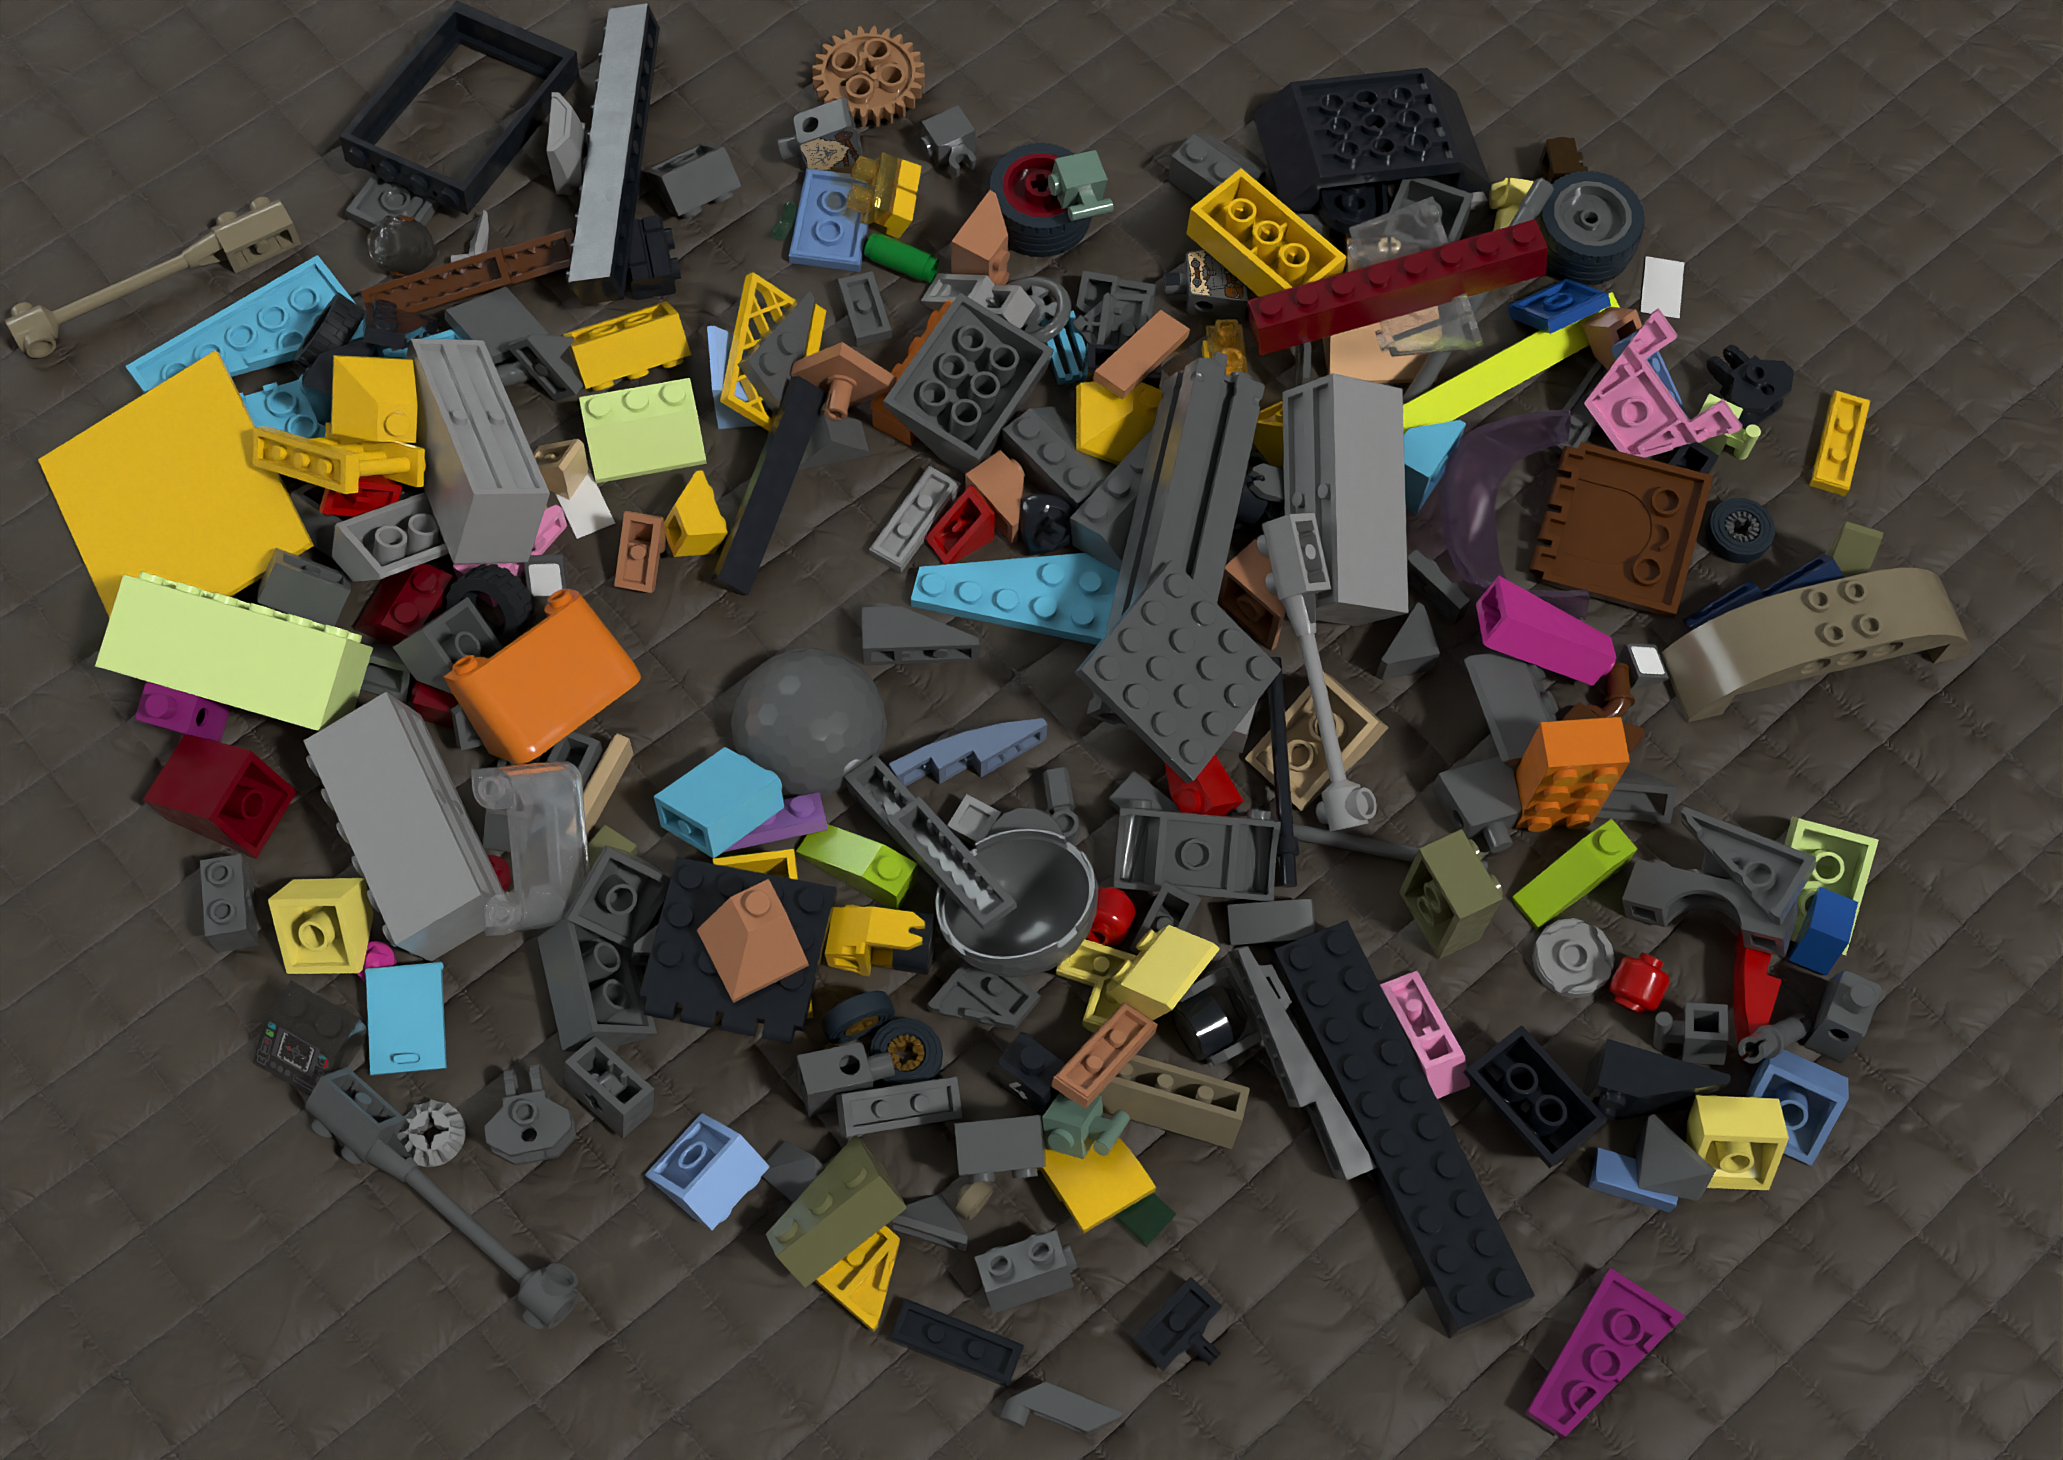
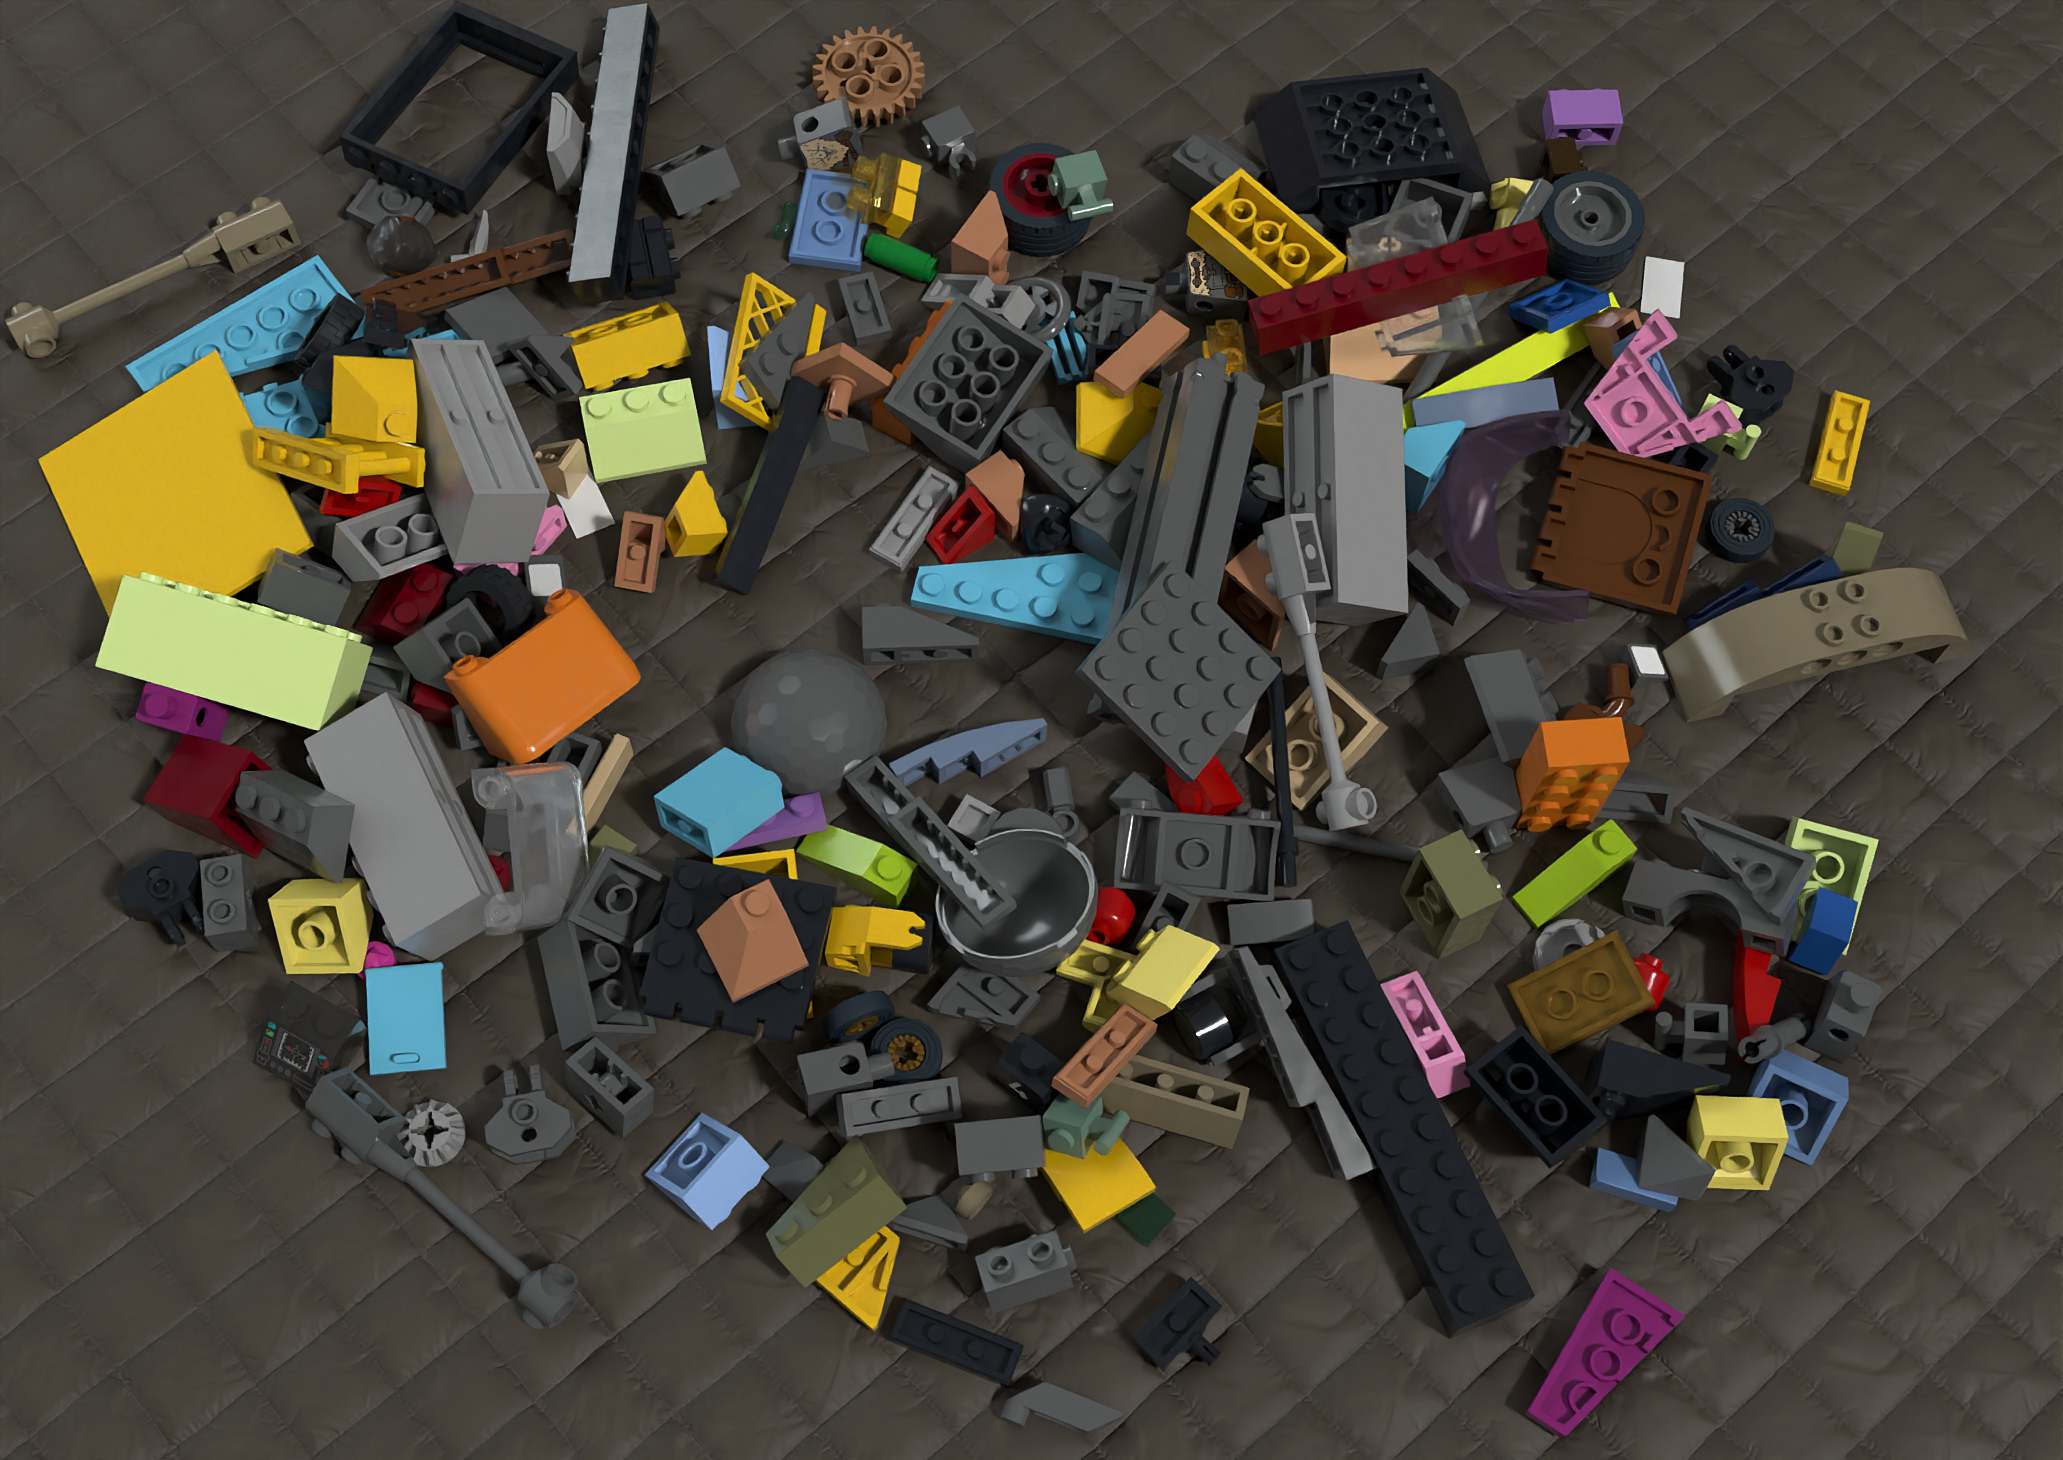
dark pink slope [1476,576,1617,686] -> none
none -> black hinge [117,850,205,948]
none -> dark grey slope [235,770,355,883]
none -> sand blue slope [1410,377,1560,431]
none -> pearl gold tile [1507,930,1656,1057]
none -> medium lavender brick [1542,89,1623,146]

